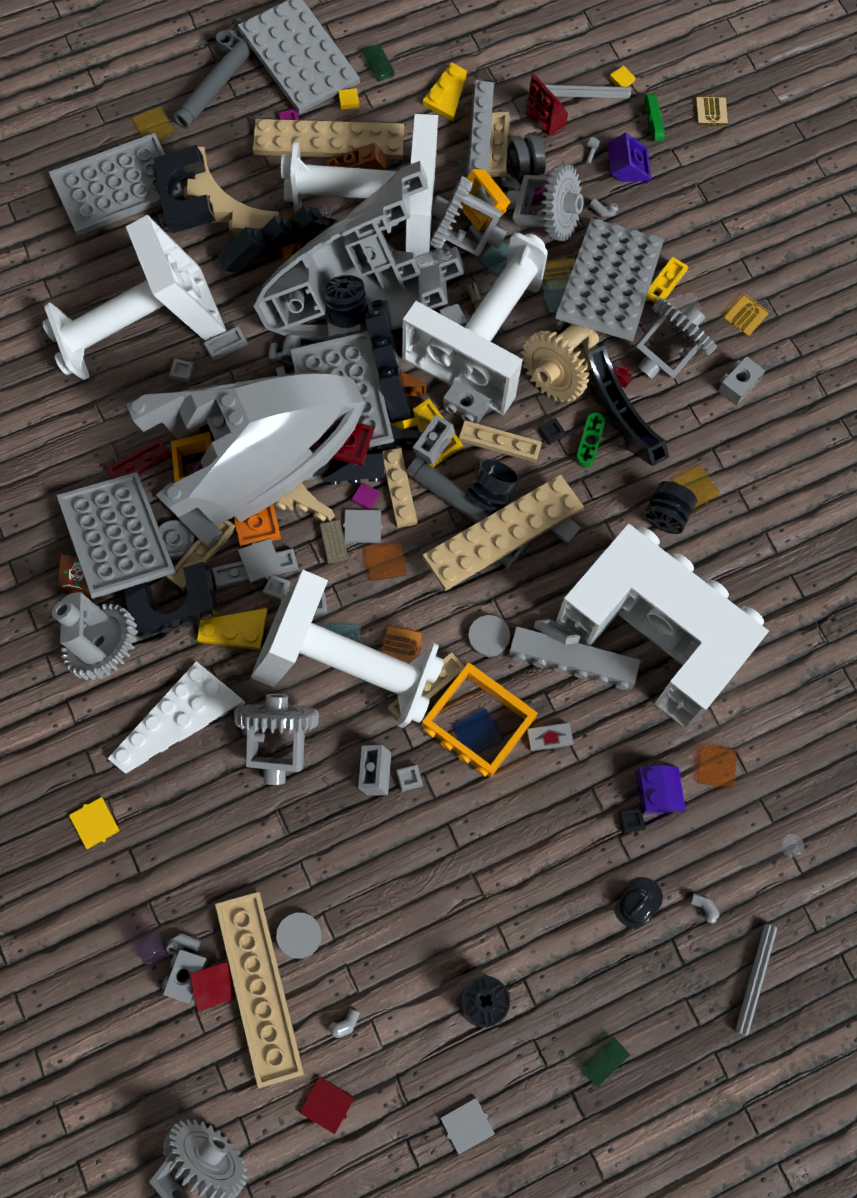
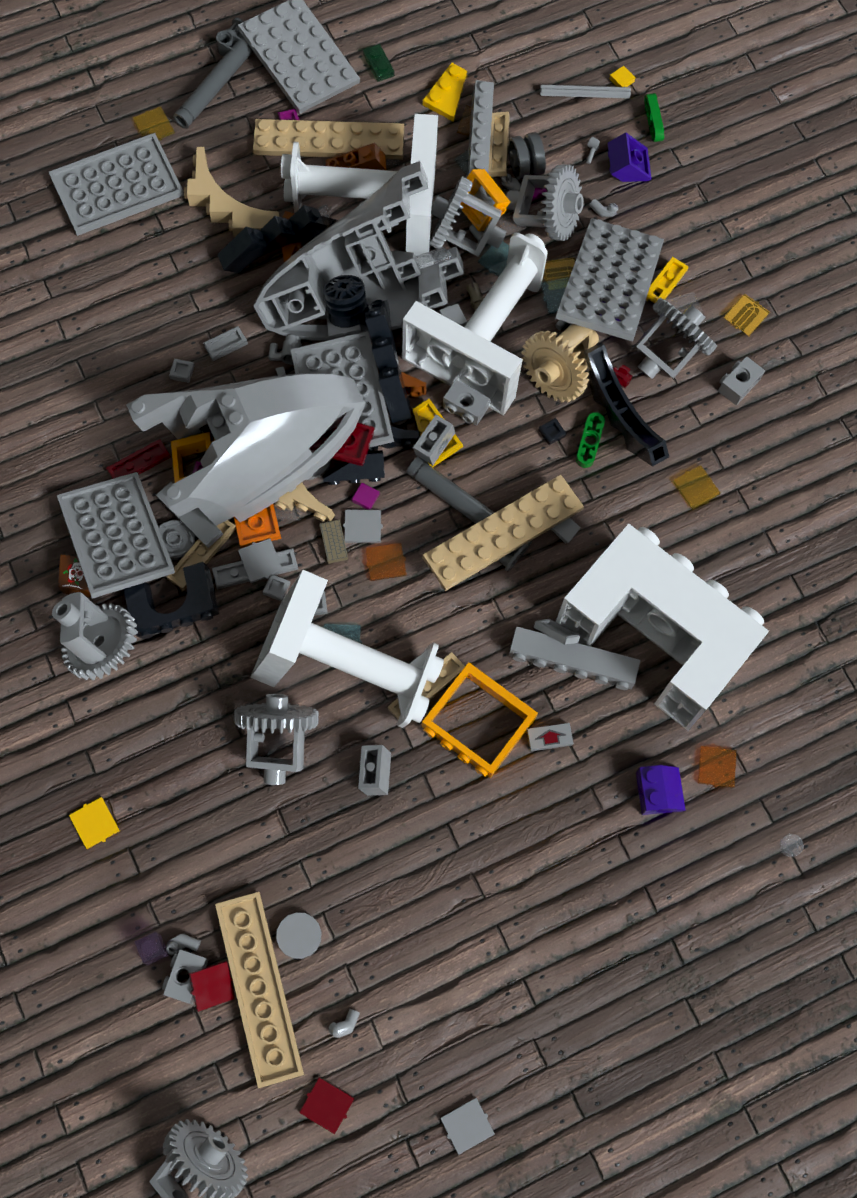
white piece [42,215,226,380] -> none
white wing [108,661,245,774] -> none
black arch [152,145,216,234] -> none
yellow wing [197,608,268,650] -> none
yellow tile [339,88,359,110] -> none
clear orange piece [381,625,423,664] -> none
tan plate [383,448,417,528] -> none
yellow tile [391,417,420,429] -> none
light grey tile [396,764,423,792] -> none
clear blue piece [453,709,503,754] -> none
tan plate [459,420,542,463] -> none
black wheel [460,976,510,1028] -> none
black wheel [466,459,519,512] -> none
light grey tile [468,615,510,657] -> none
dark red slope [526,73,568,136] -> none
clear green plate [580,1037,630,1088] -> none
black piece [616,879,663,928] -> none
black tile [619,808,646,834] -> none
black wheel [643,481,698,534] -> none
light grey arm [690,893,719,923] -> none
piece [695,95,728,127] -> none
light grey axle [735,924,777,1036] -> none

